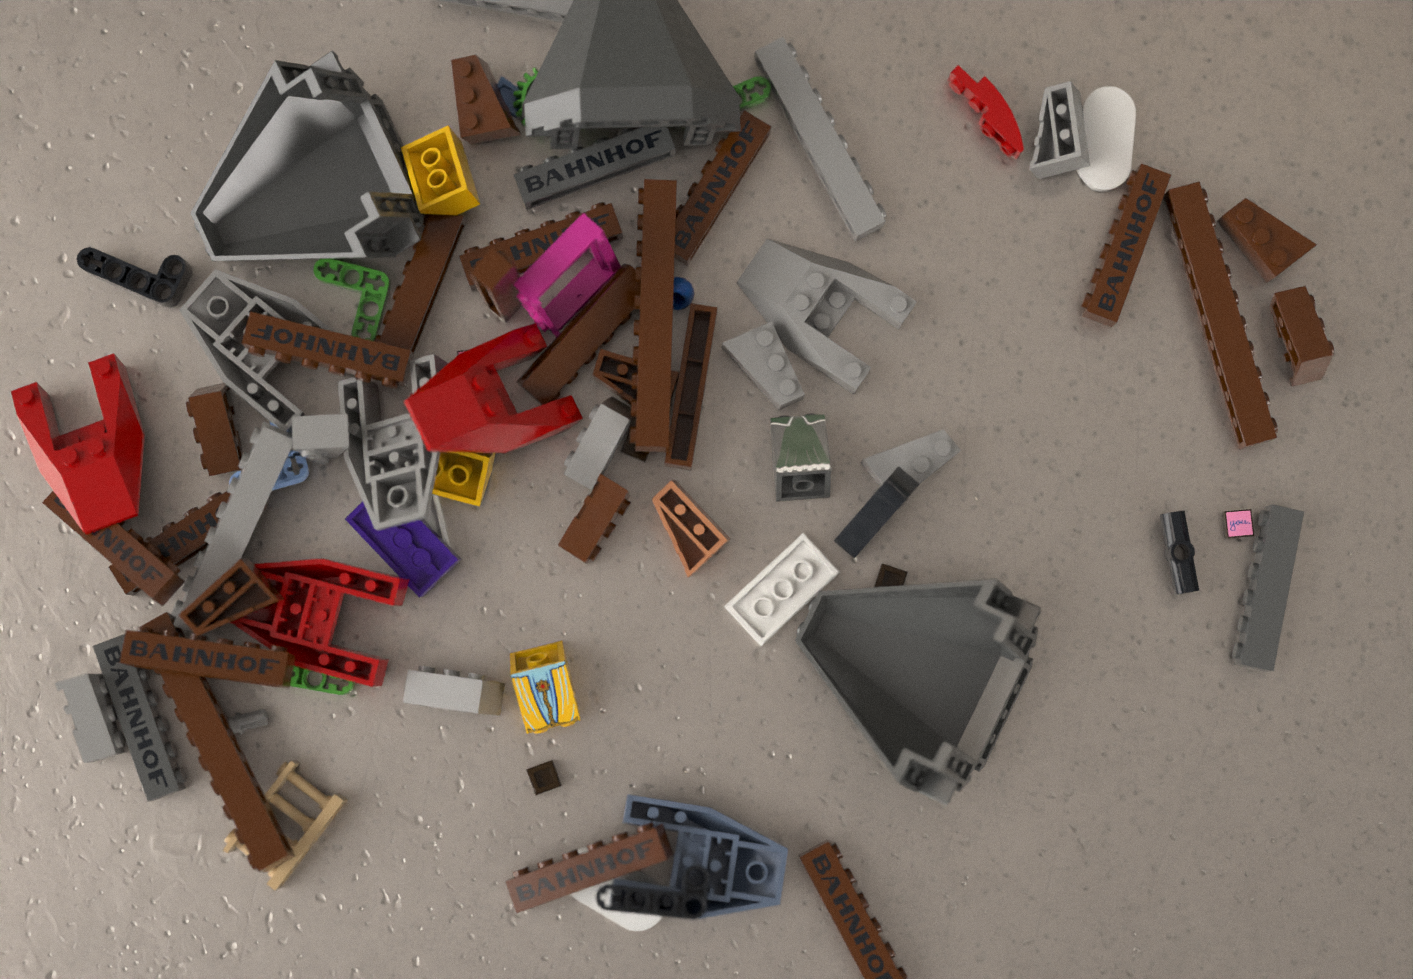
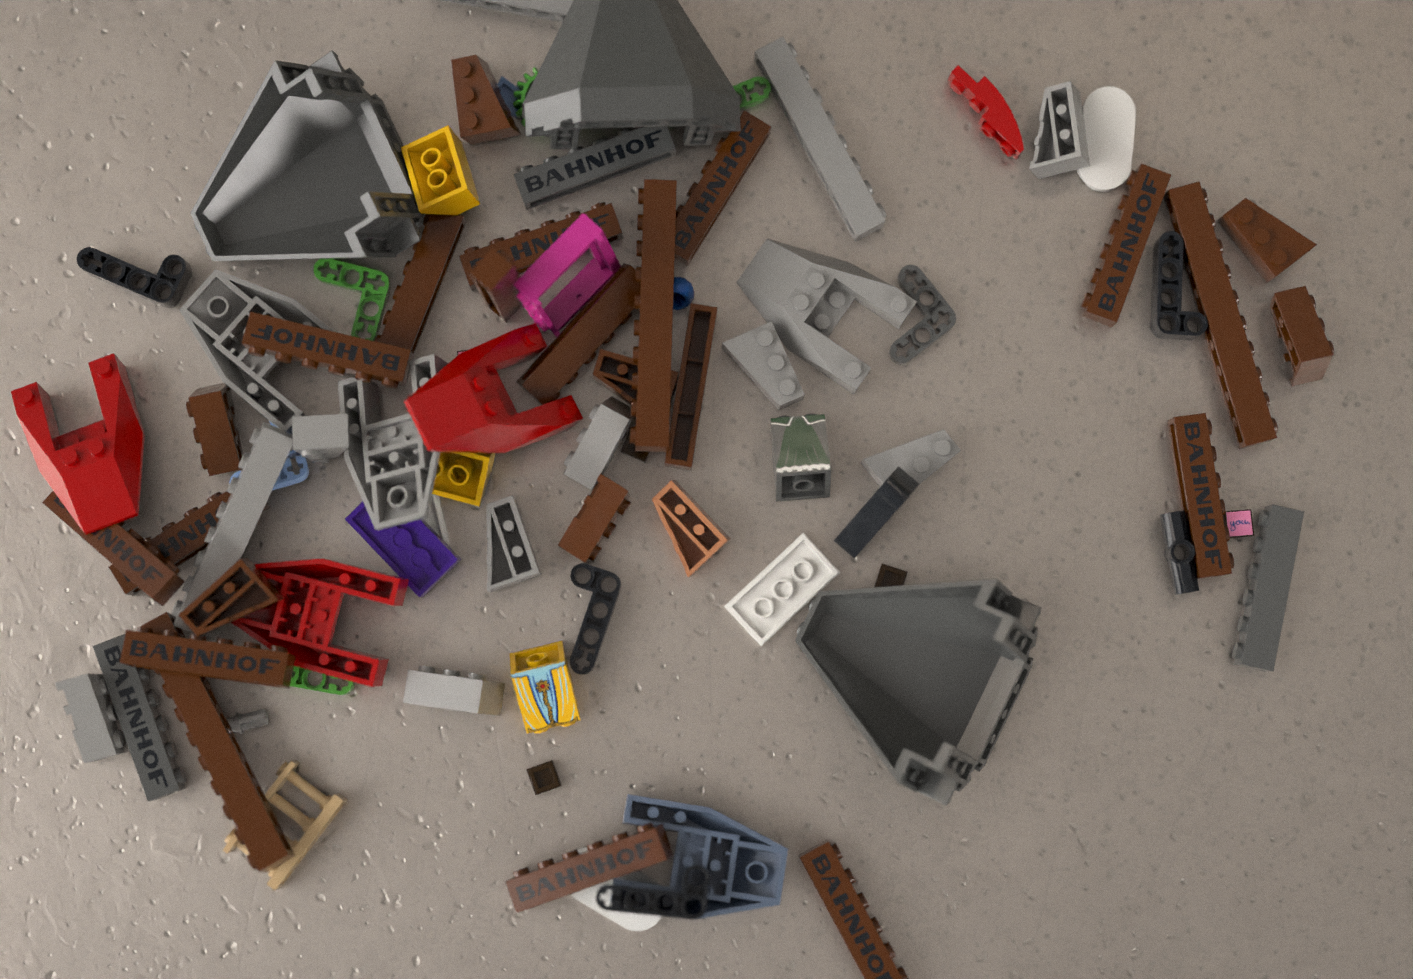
none -> light grey wedge [487,495,542,593]
none -> black beam [570,563,622,675]
none -> dark grey beam [889,265,956,365]
none -> black beam [1151,231,1208,340]
none -> reddish brown brick [1168,413,1234,579]

